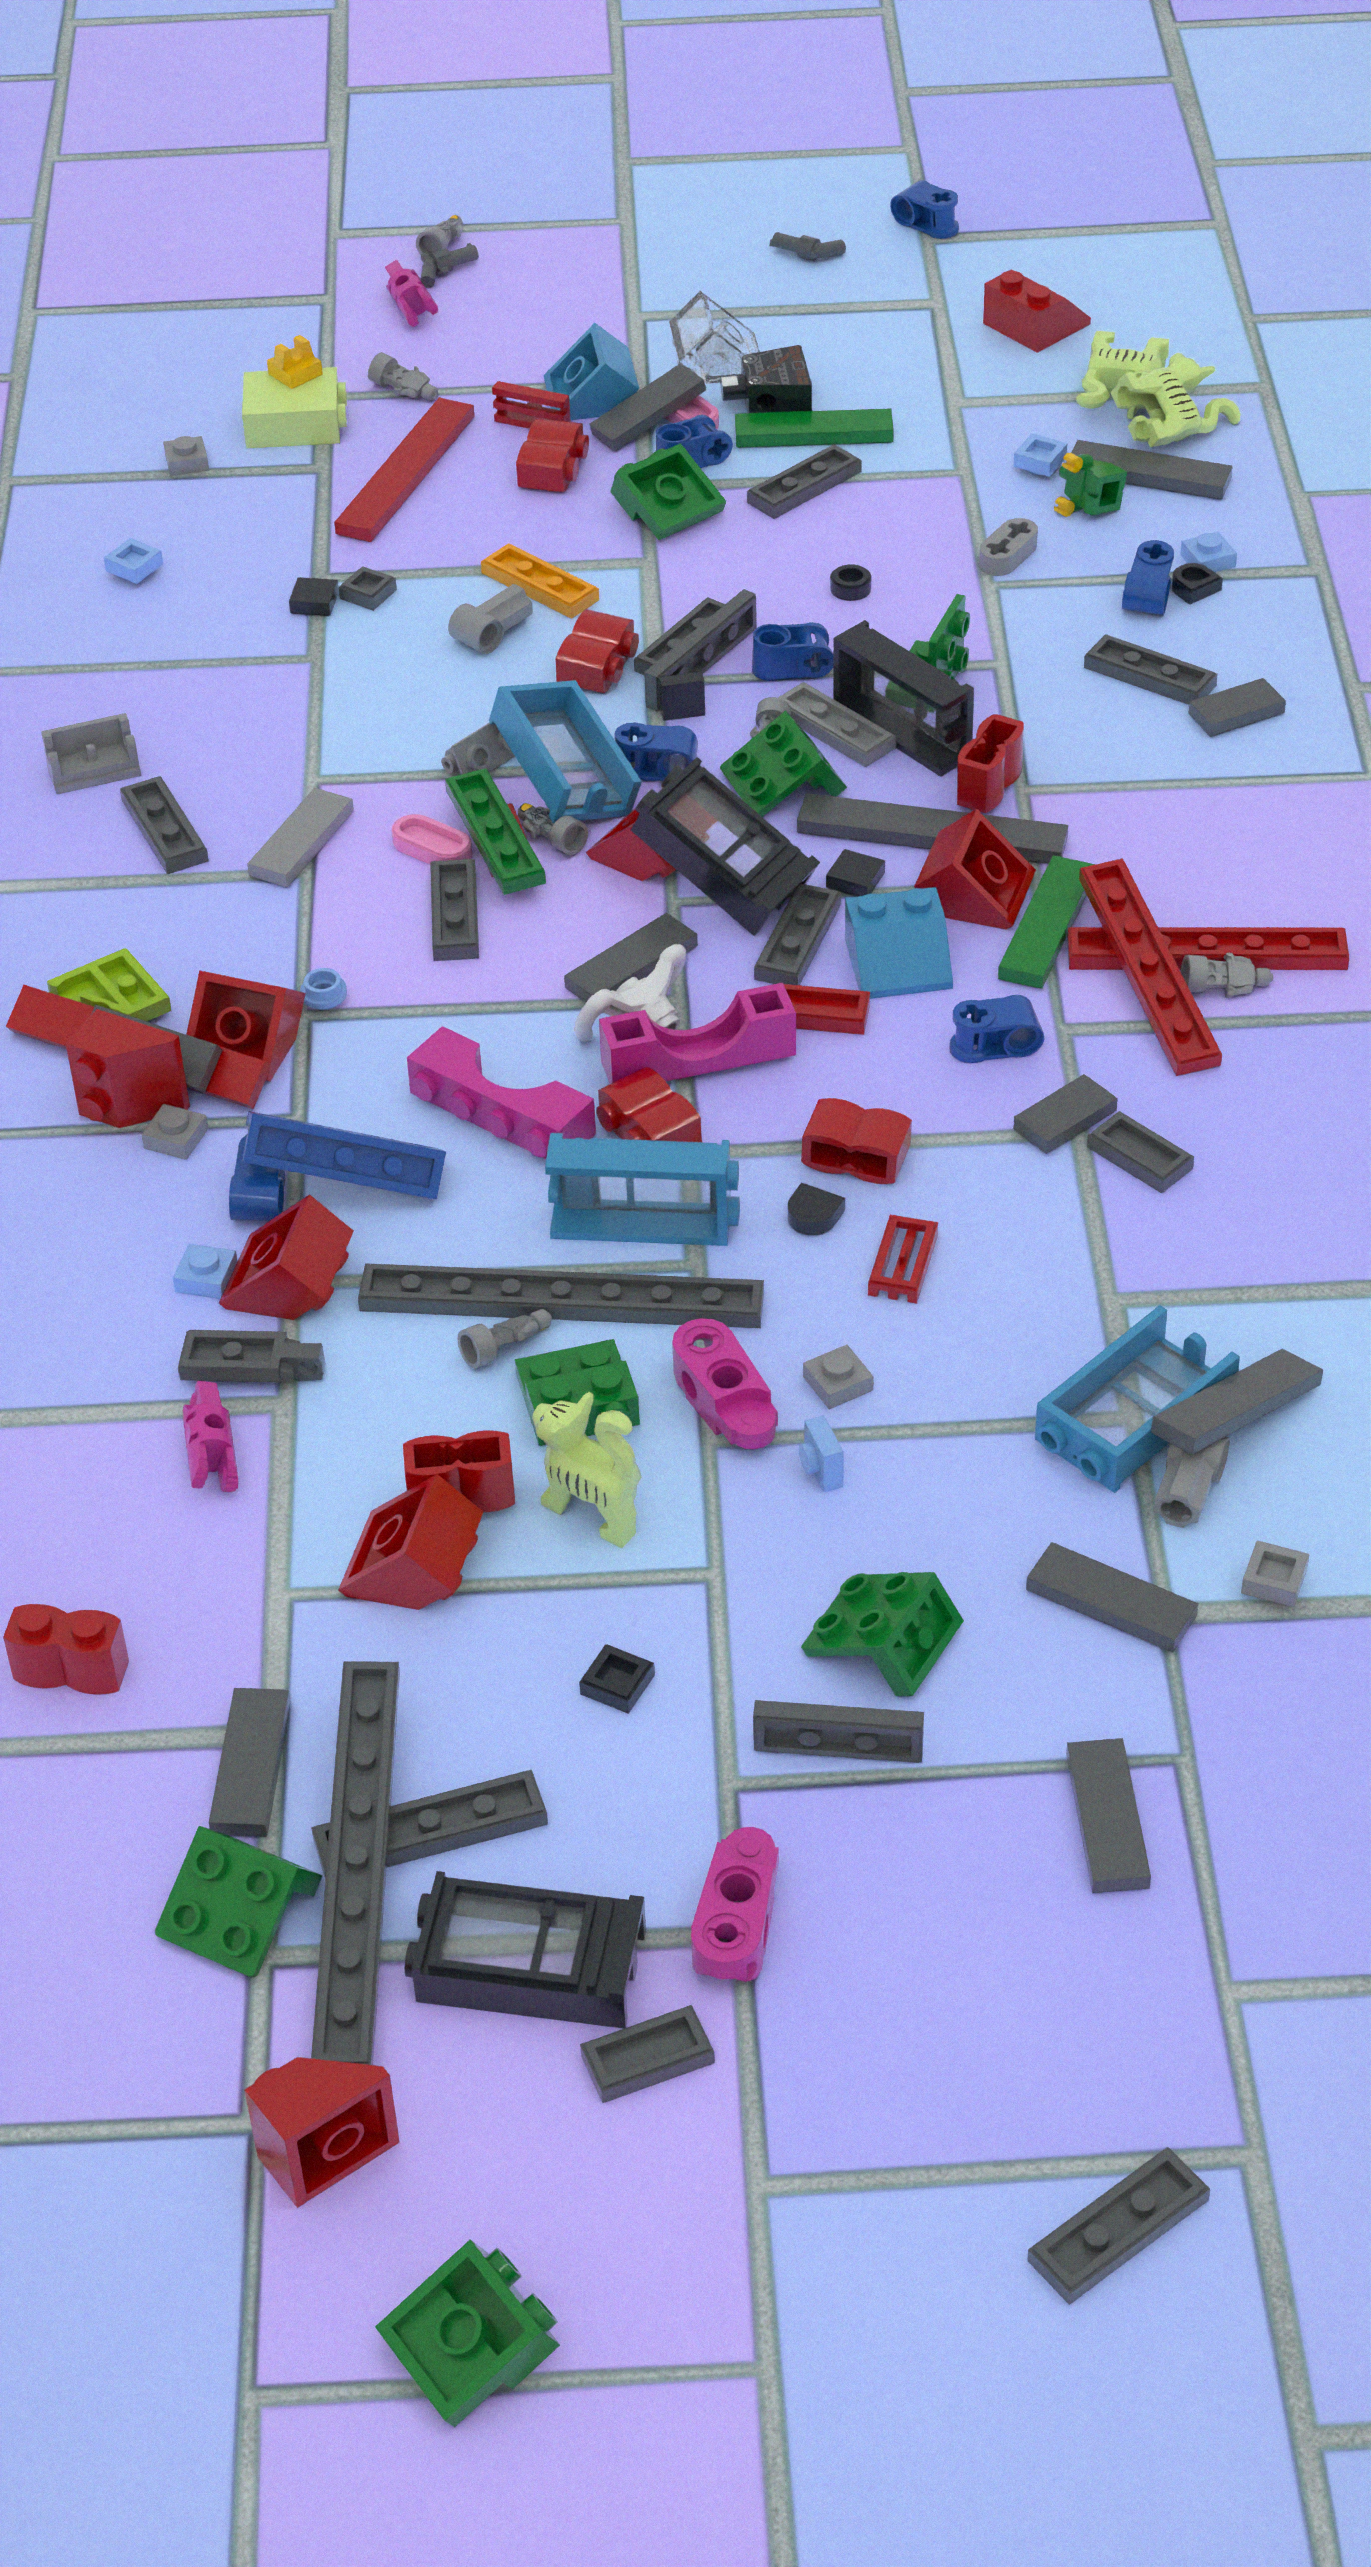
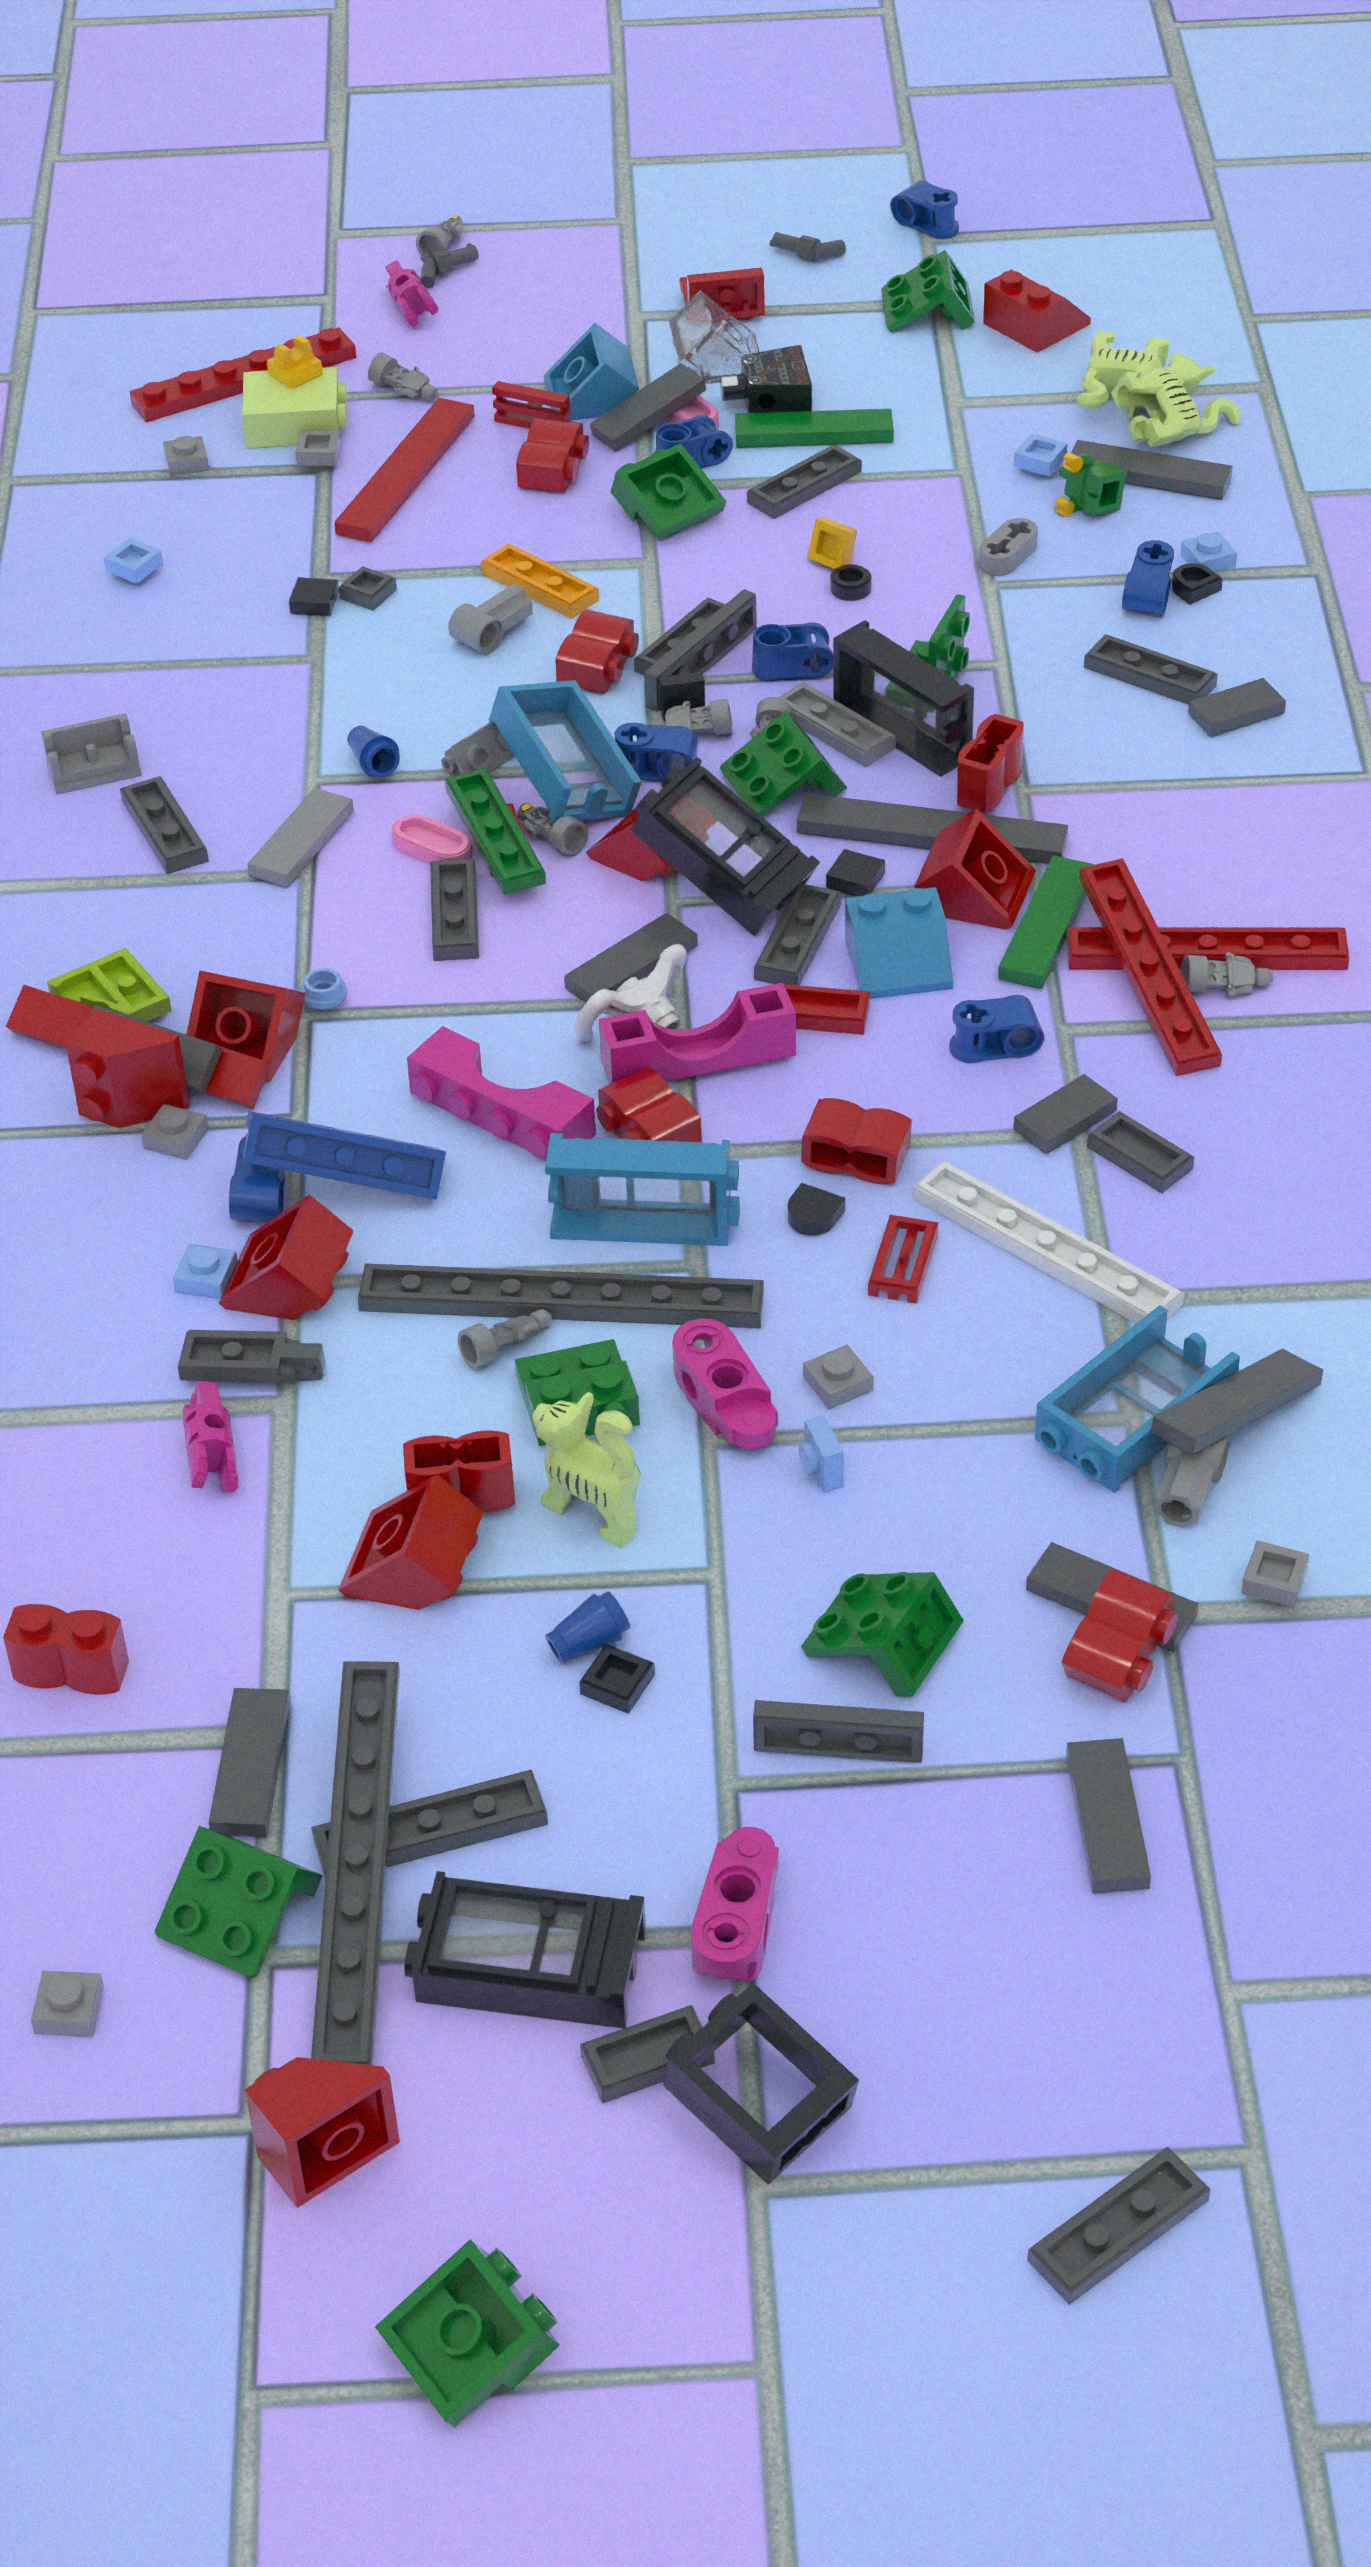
none -> light grey plate [31,1970,104,2037]
none -> red plate [129,327,357,423]
none -> light grey plate [295,430,341,468]
none -> blue cone [347,725,400,777]
none -> blue cone [545,1591,630,1663]
none -> light grey piece [650,699,733,736]
none -> black window [663,1983,859,2185]
none -> red bracket [679,267,765,324]
none -> yellow tile [807,517,858,569]
none -> green bracket [881,250,975,332]
none -> white tile [913,1160,1184,1324]
none -> red brick [1061,1568,1178,1702]

